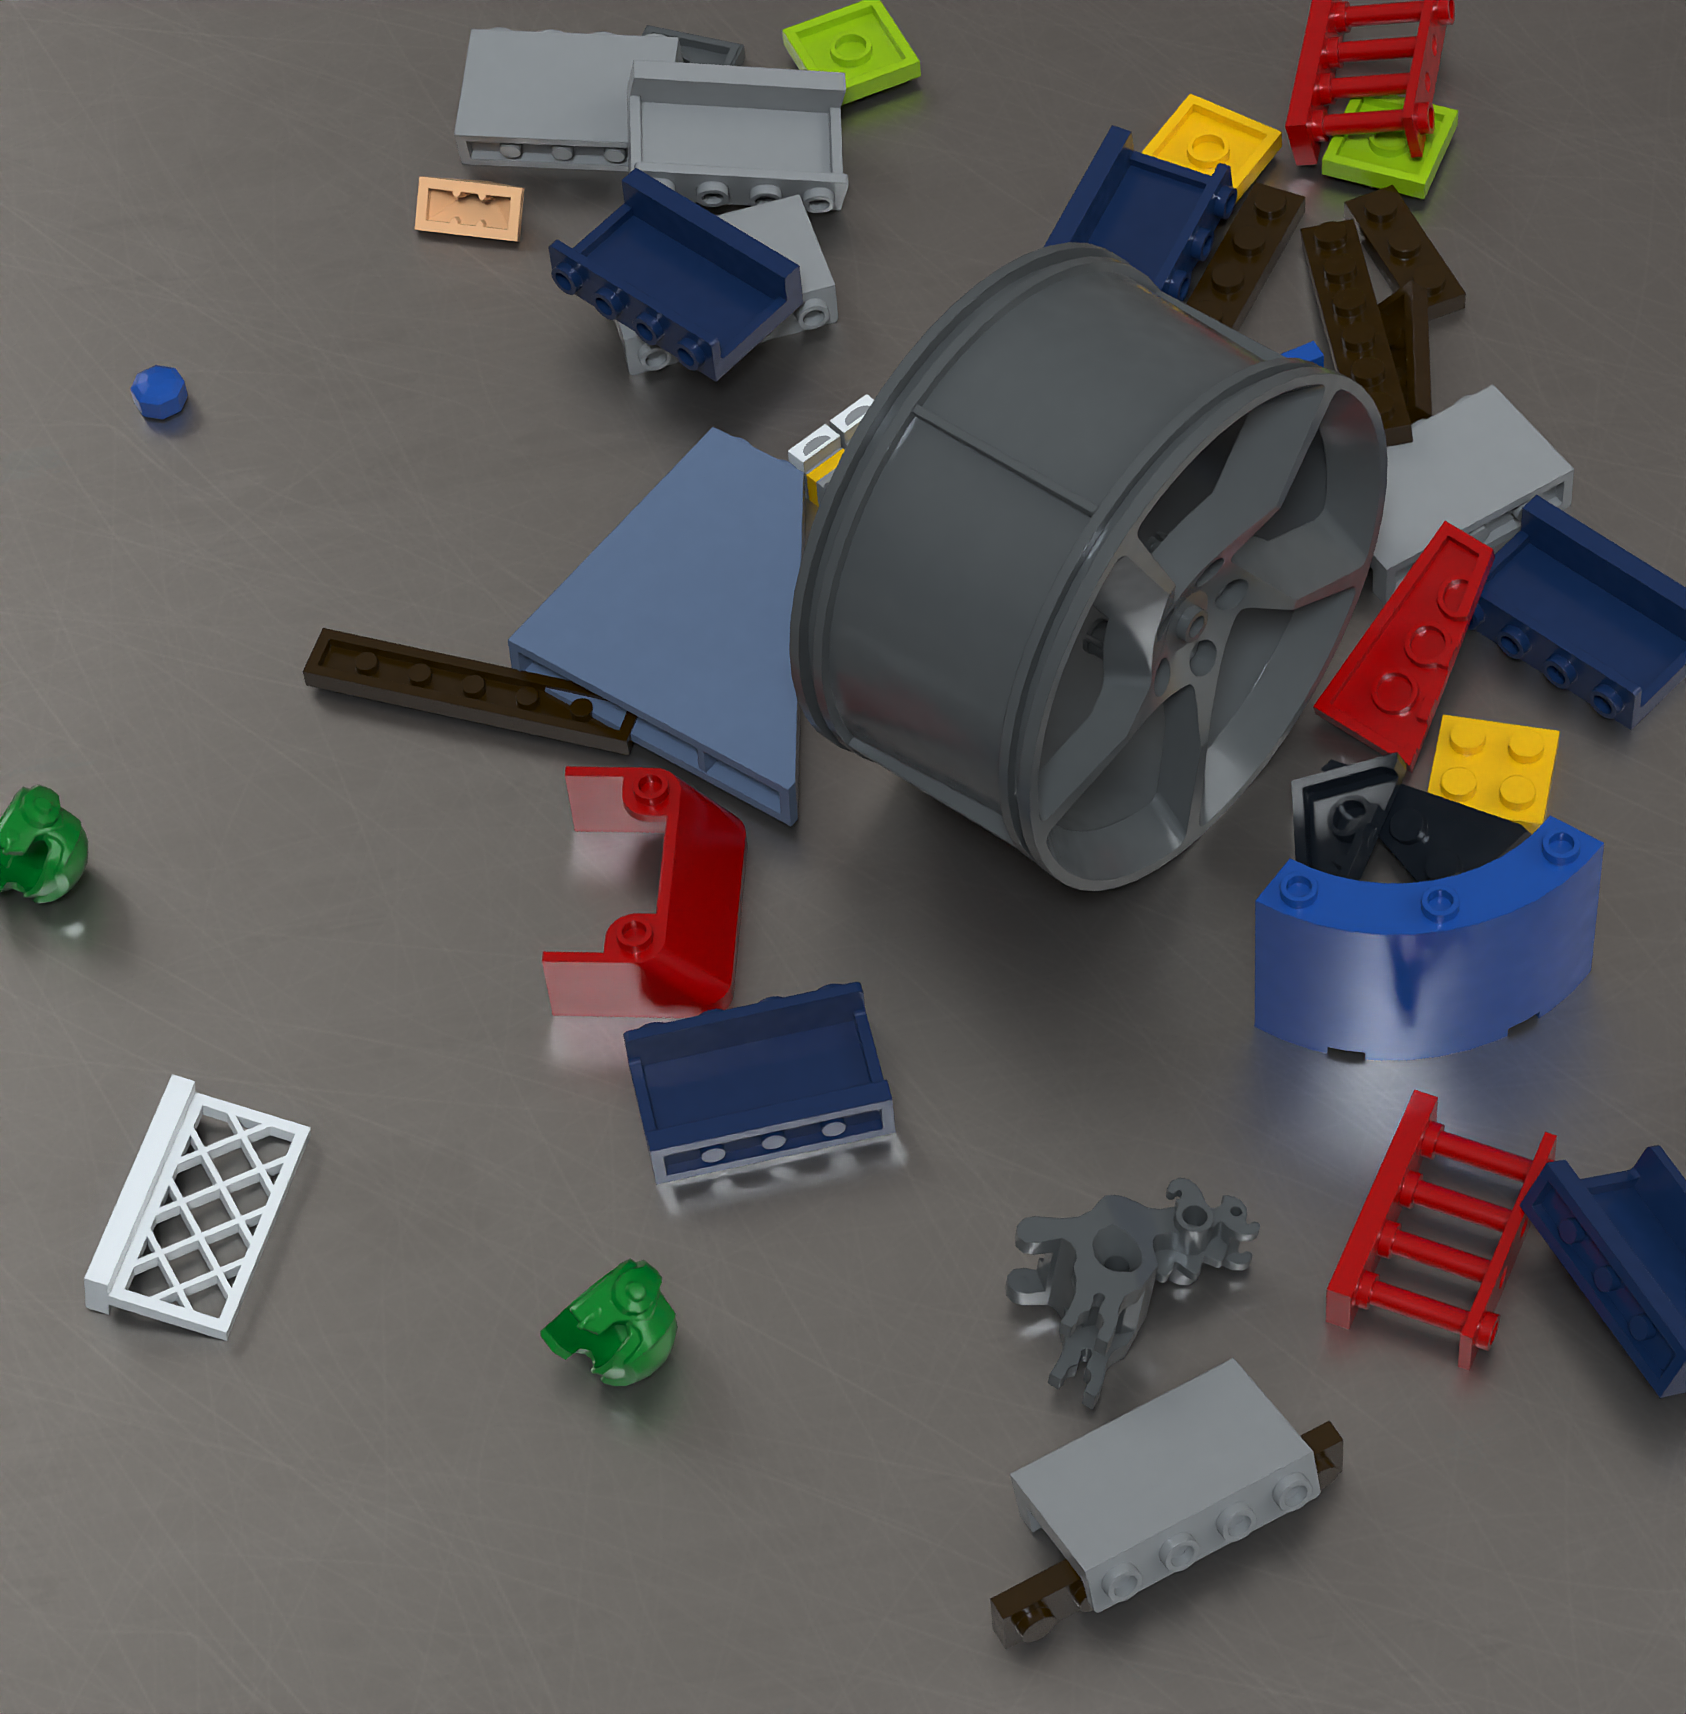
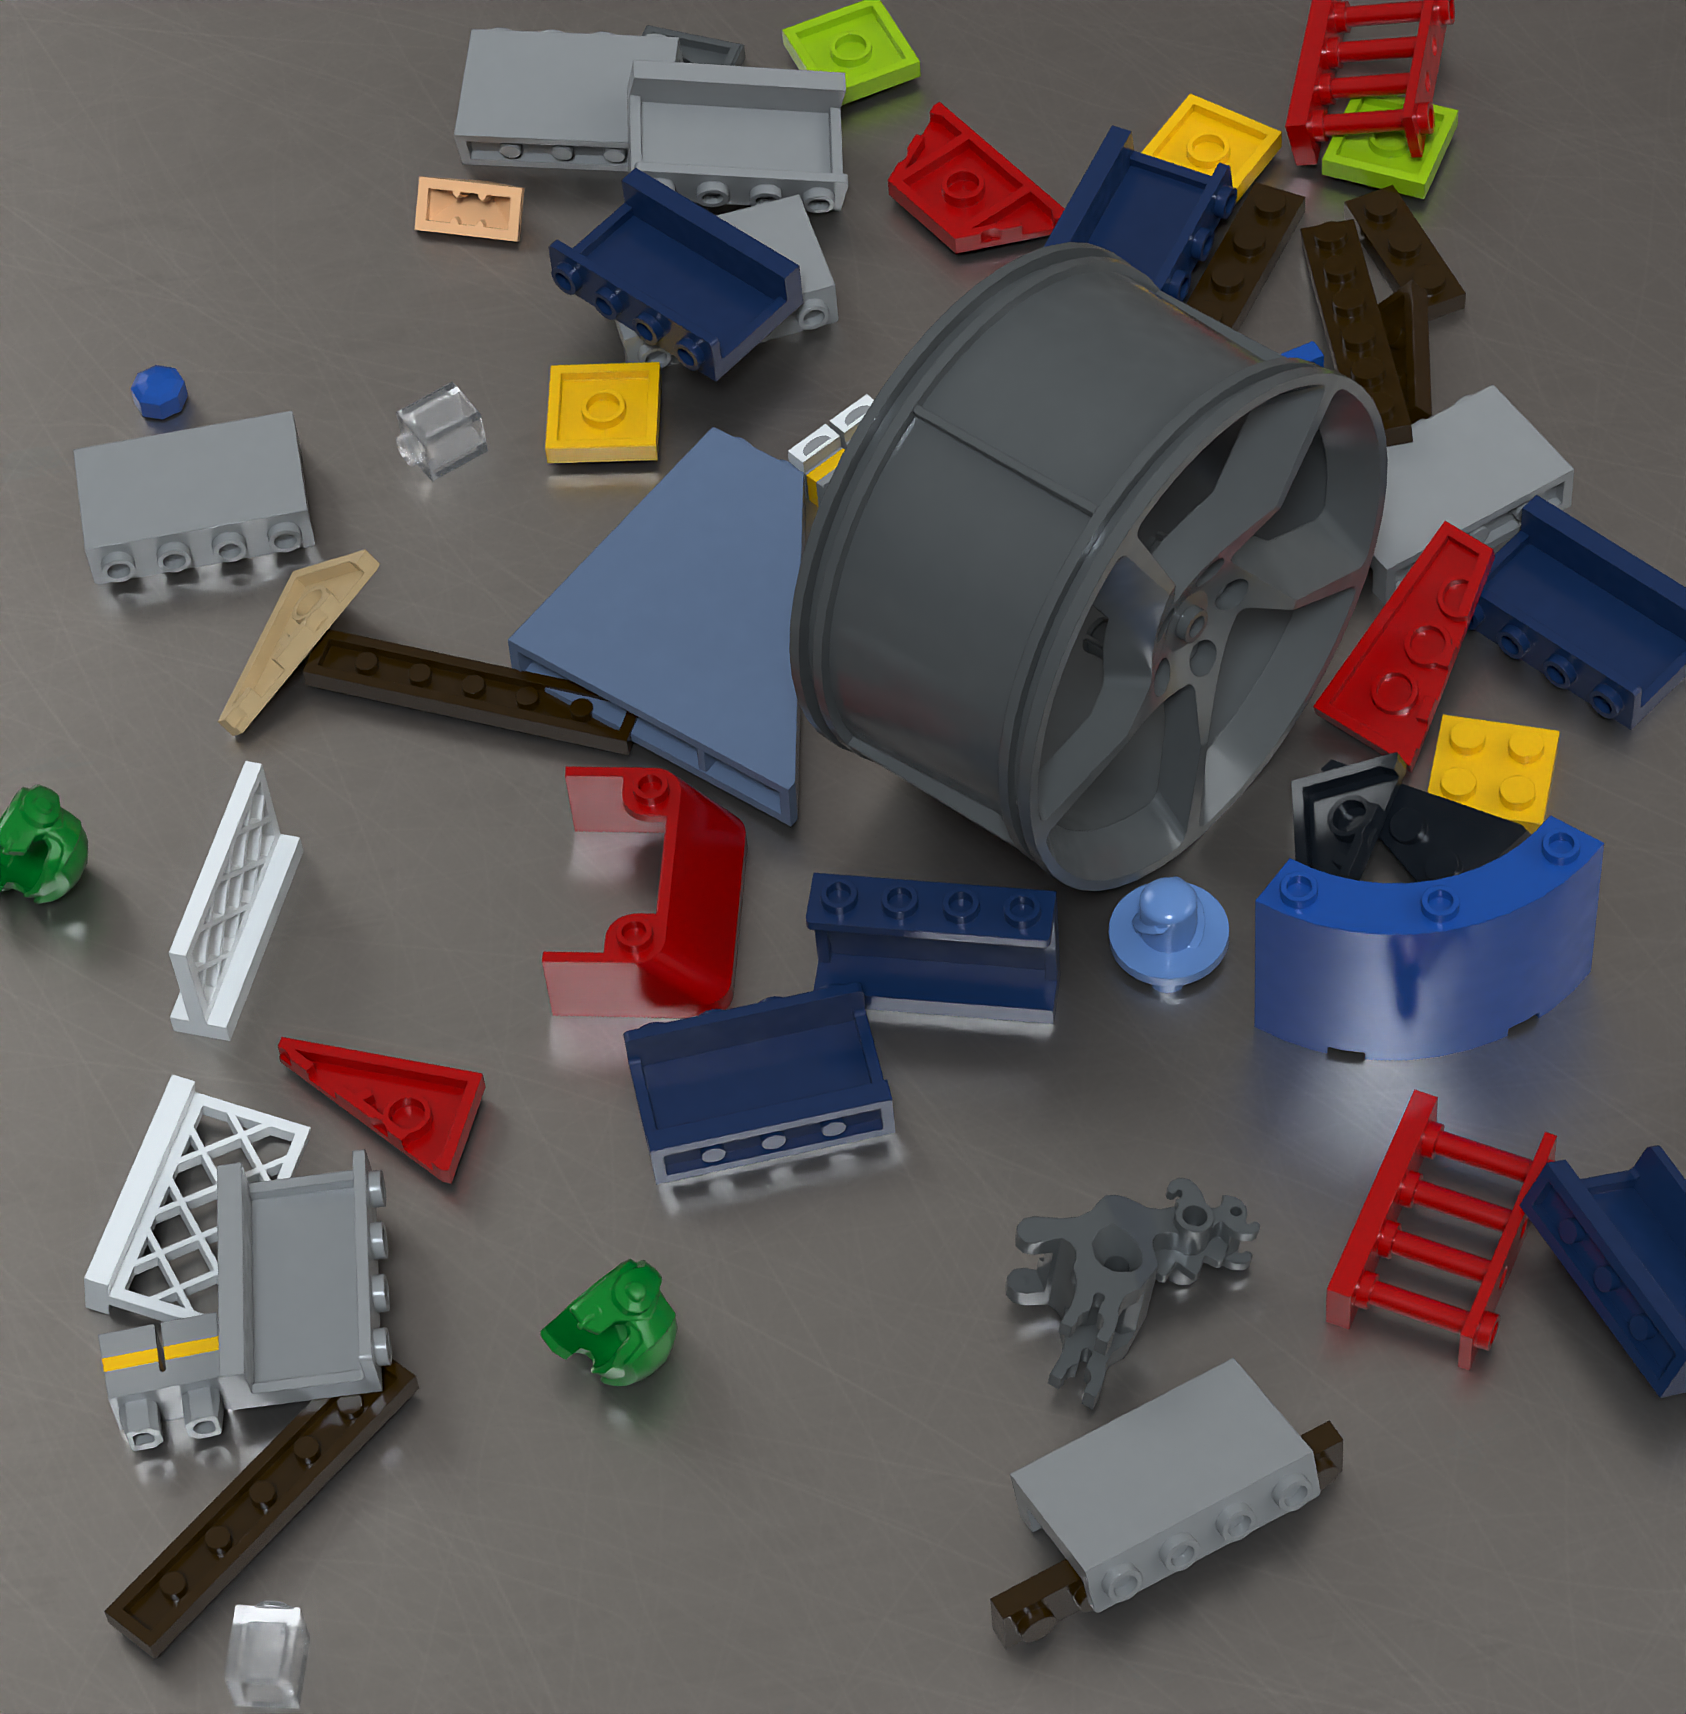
none -> light grey panel [73,411,315,584]
none -> light grey hips [98,1312,231,1451]
none -> dark brown plate [104,1359,419,1659]
none -> white fence [169,761,303,1041]
none -> light grey panel [217,1149,392,1410]
none -> tan wing [218,549,380,736]
none -> clear brick [224,1600,310,1709]
none -> red wing [278,1037,486,1184]
none -> clear brick [396,382,488,481]
none -> yellow plate [545,362,662,463]
none -> dark blue panel [806,873,1061,1024]
none -> red wing [888,102,1065,254]
none -> medium blue plate [1109,876,1229,993]

